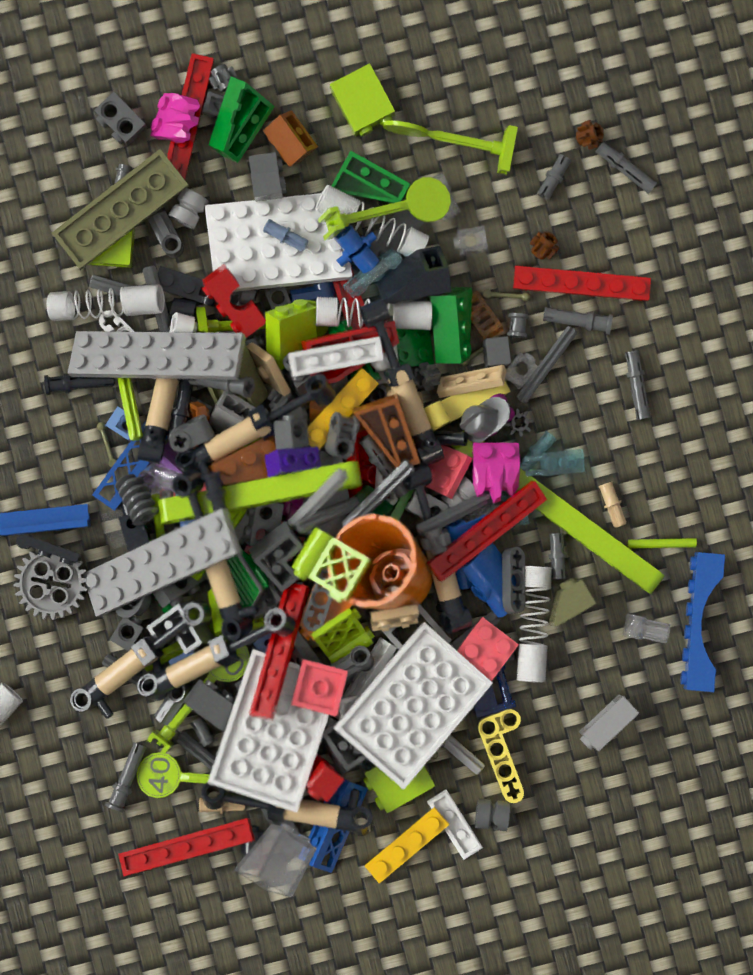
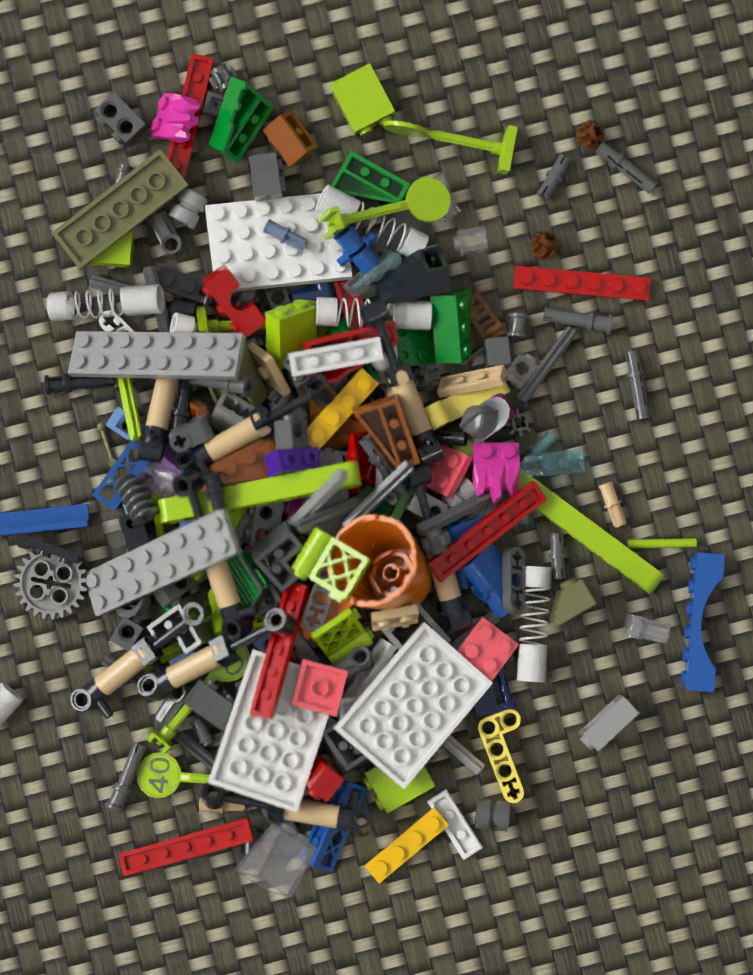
dark grey piece [325,412,360,459] -> none
olive hinge [483,289,530,301] -> none

